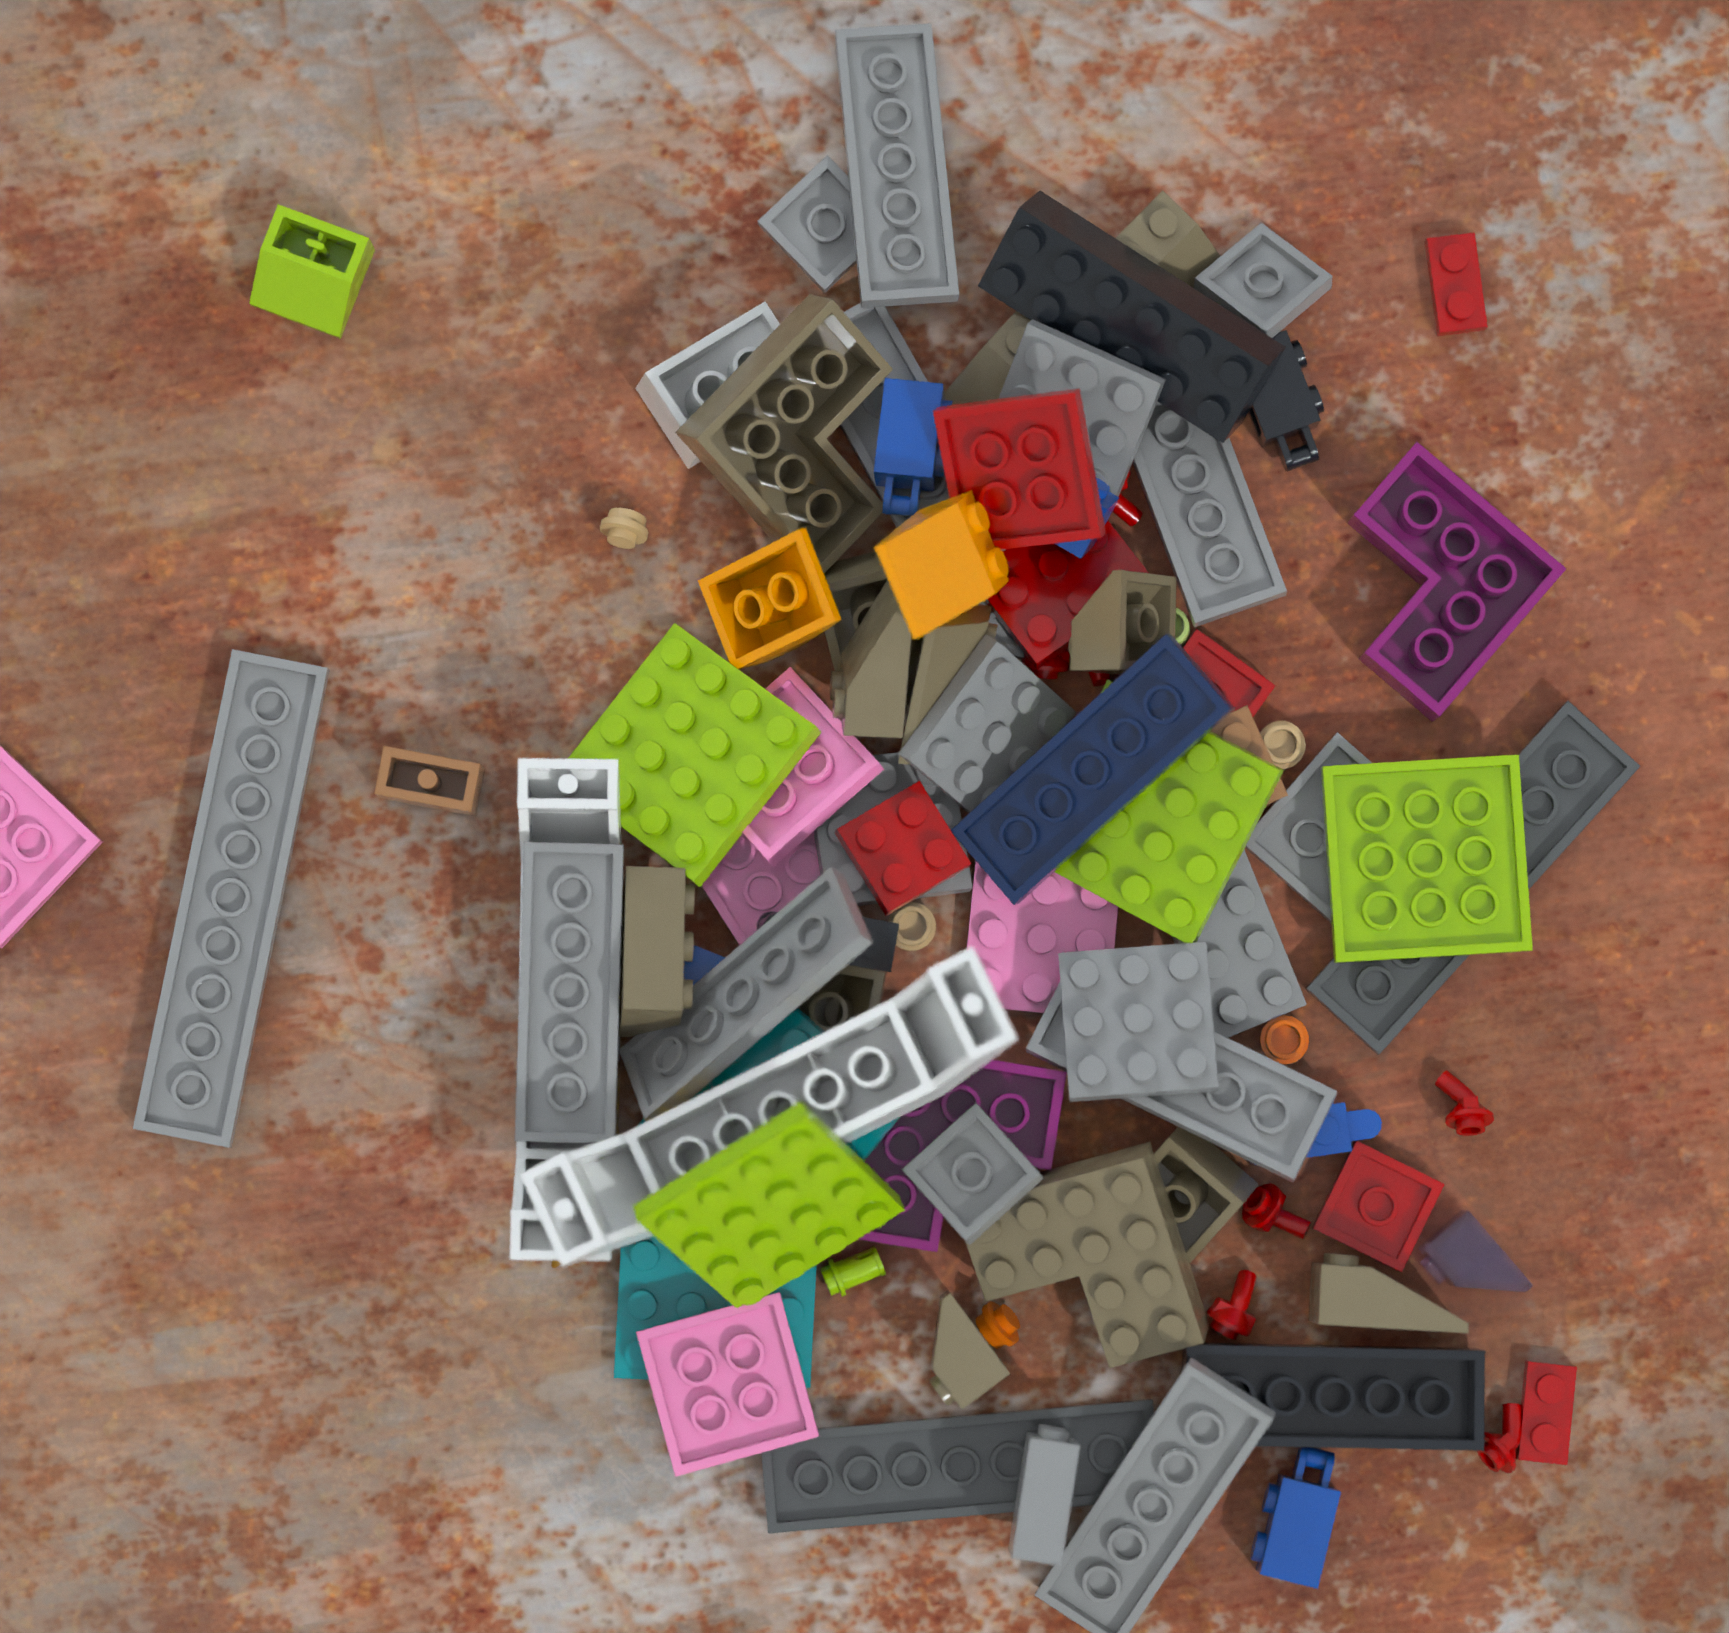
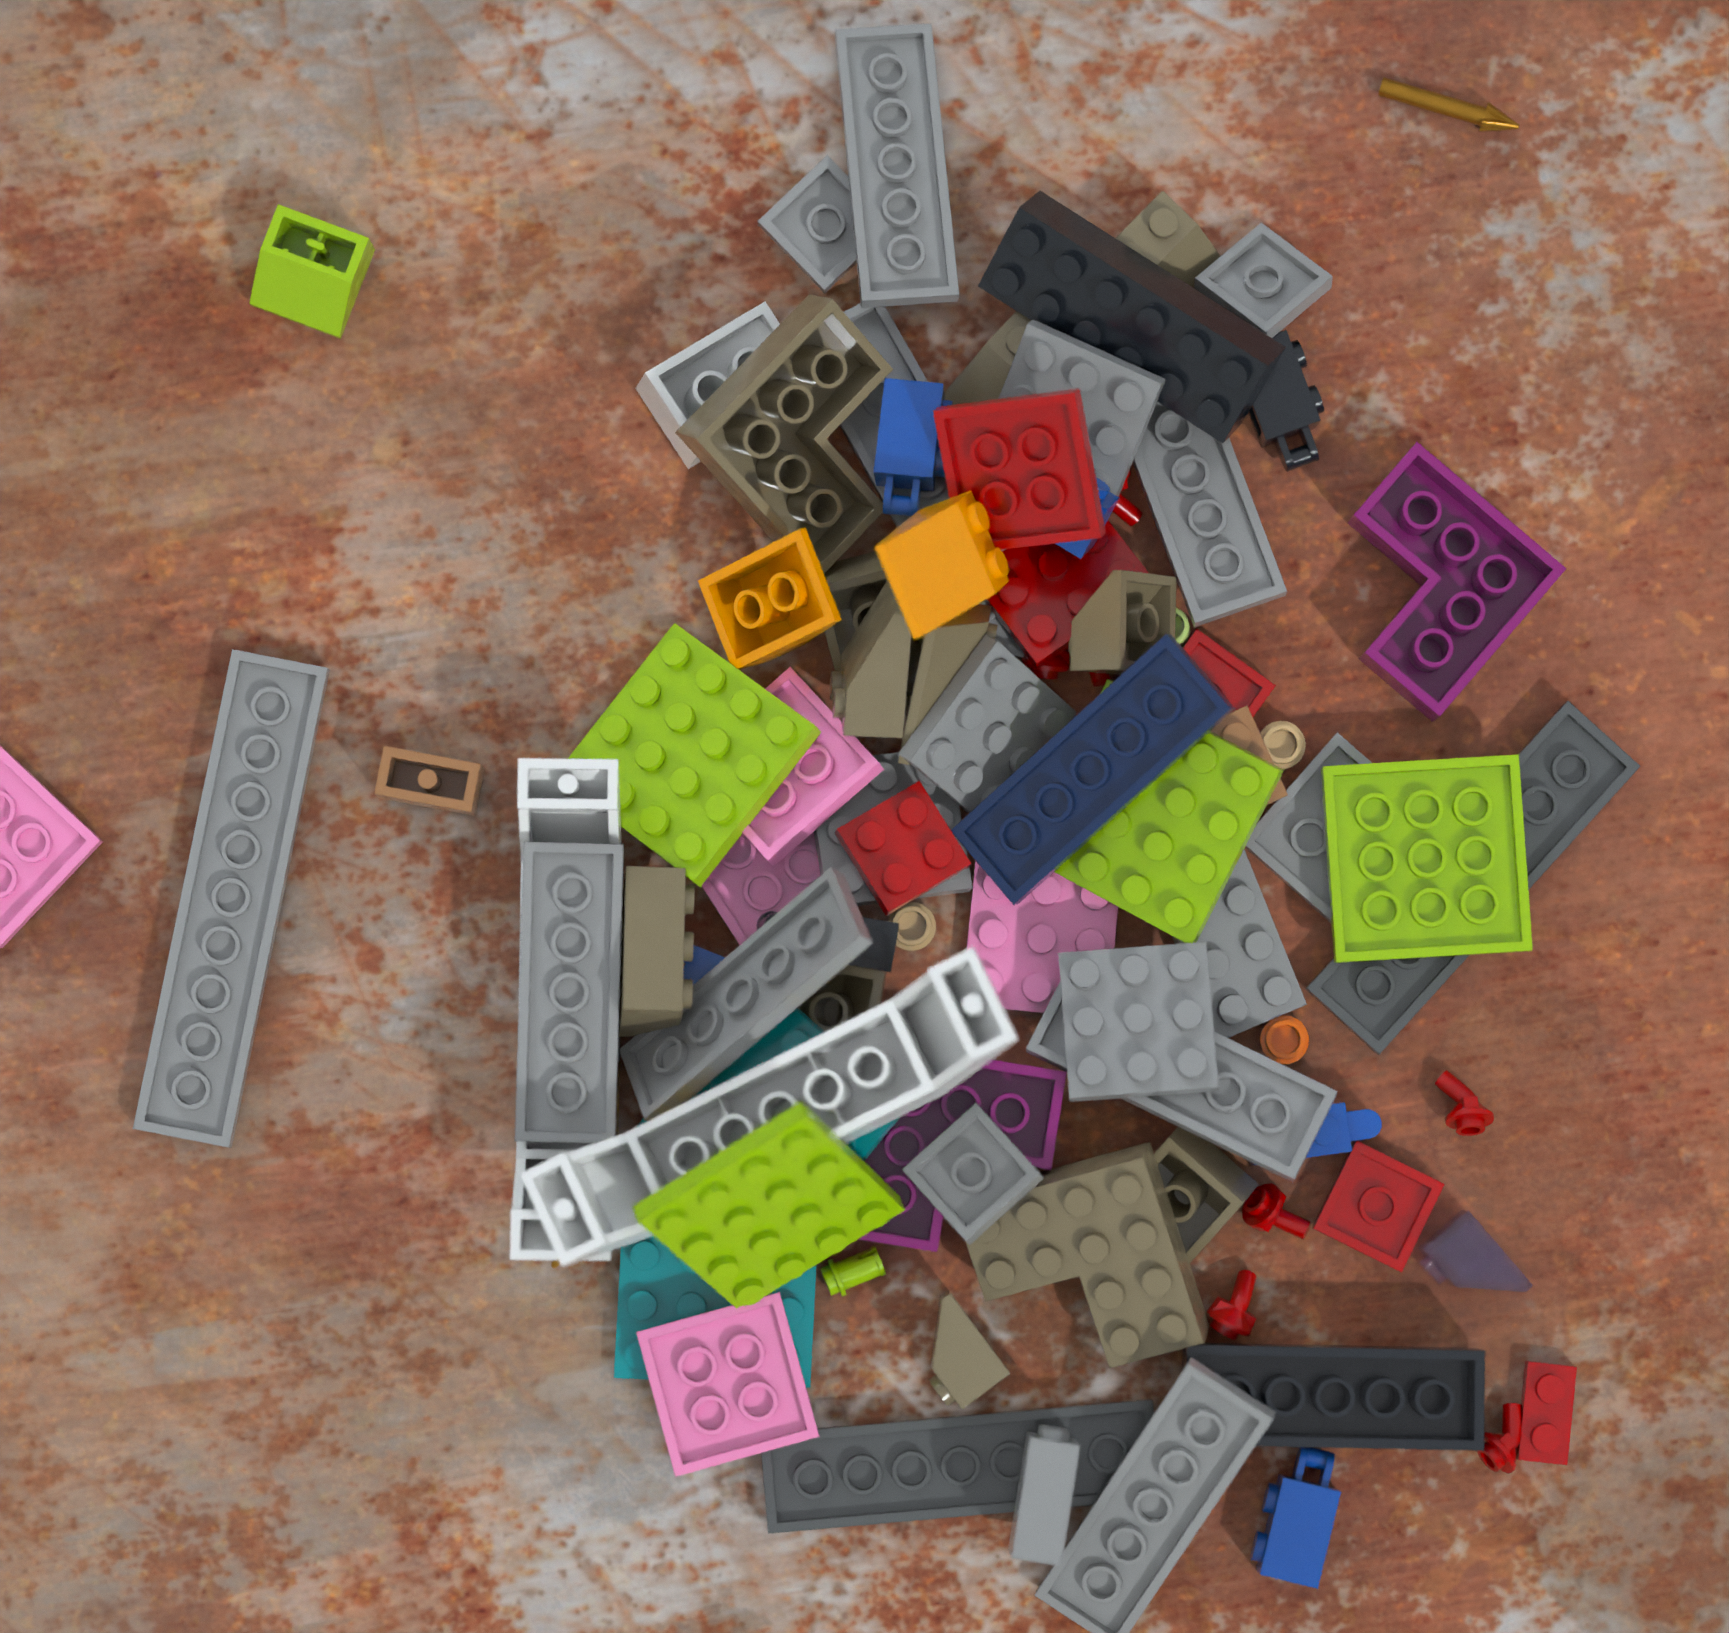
tan plate [600,508,649,549] -> none
orange plate [976,1301,1020,1349] -> none
dark tan slope [1308,1253,1469,1333] -> none
red plate [1425,232,1488,336] -> none
none -> pearl gold piece [1378,77,1520,131]

